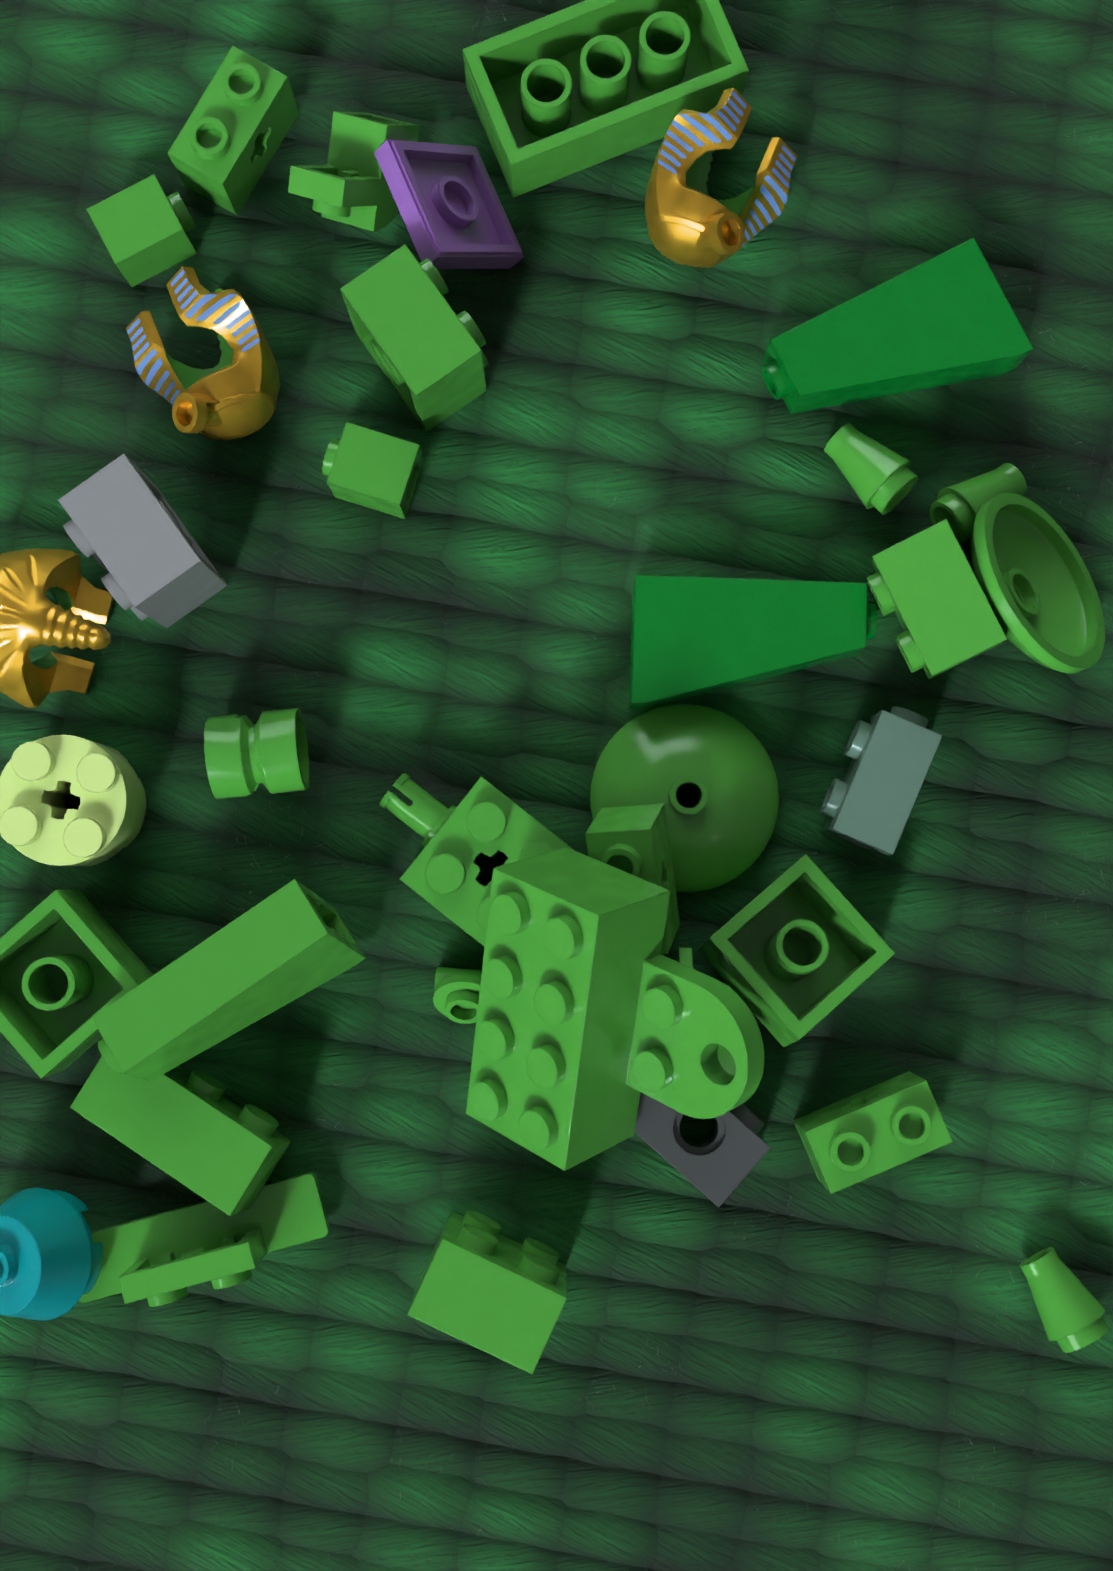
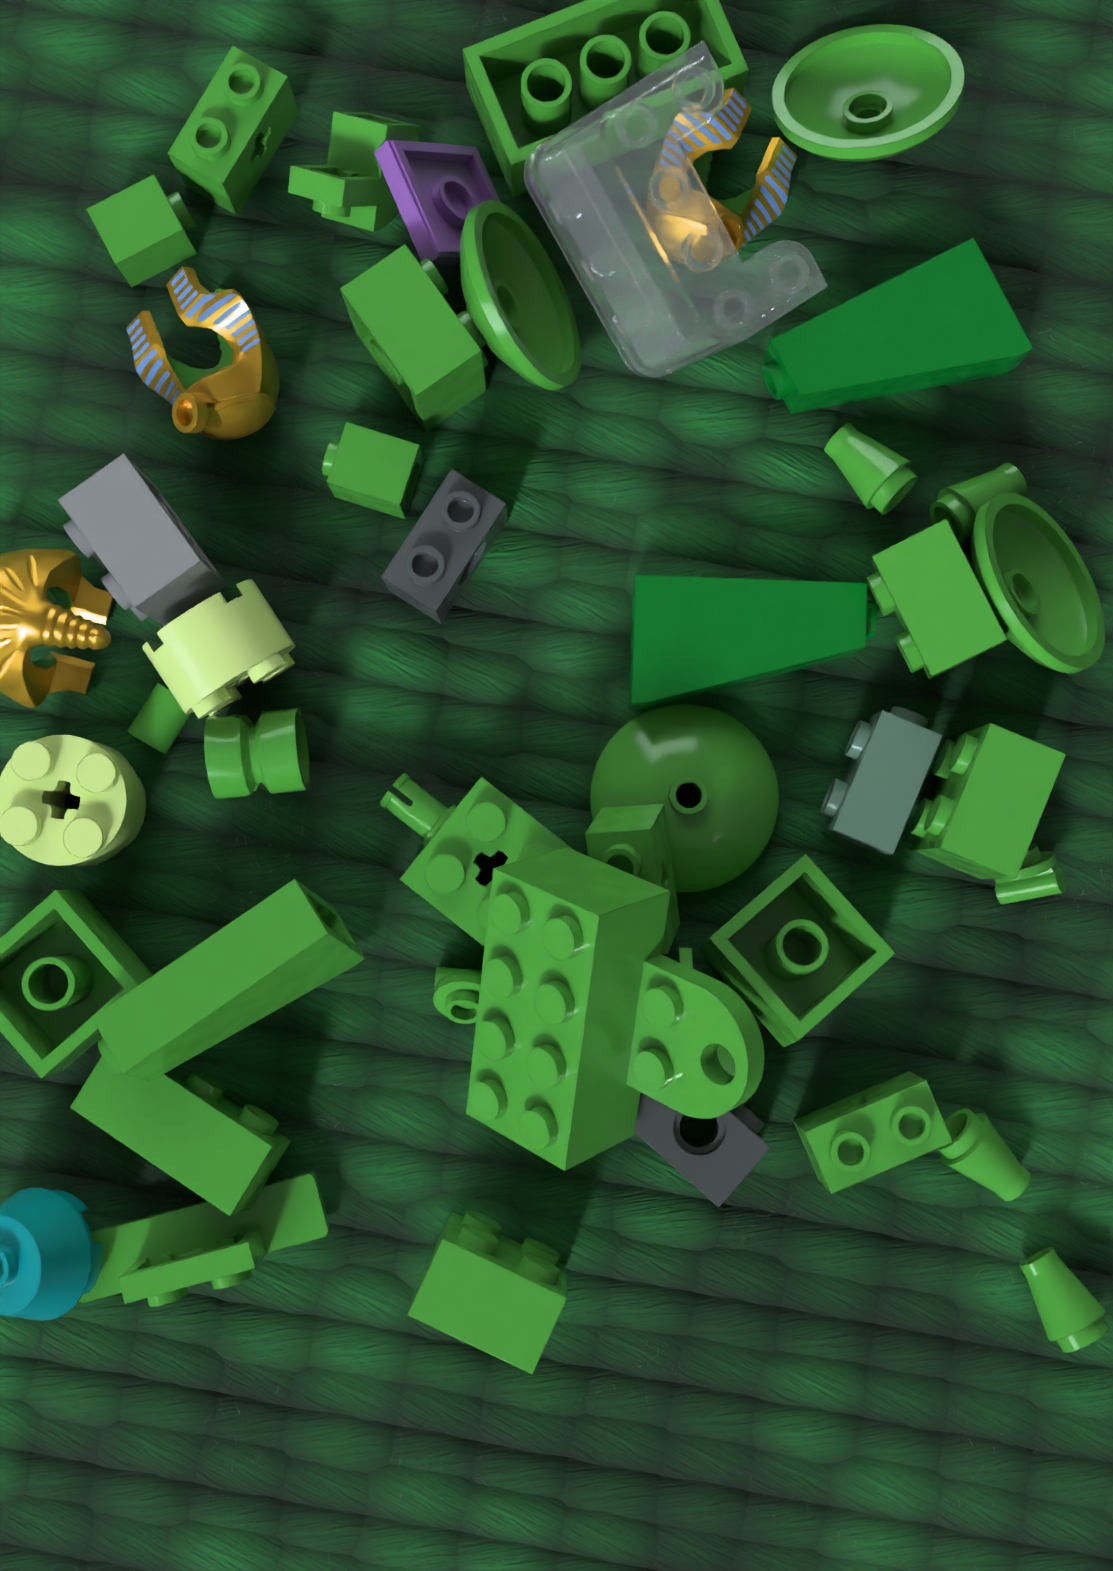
none -> bright green hinge [127,682,192,754]
none -> yellowish green brick [142,579,296,719]
none -> dark grey brick [381,469,508,624]
none -> bright green dish [460,200,581,391]
none -> clear windscreen [523,40,828,377]
none -> bright green dish [772,24,965,162]
none -> bright green brick [909,723,1066,879]
none -> bright green cone [938,1108,1031,1201]
none -> bright green plate [994,844,1066,905]

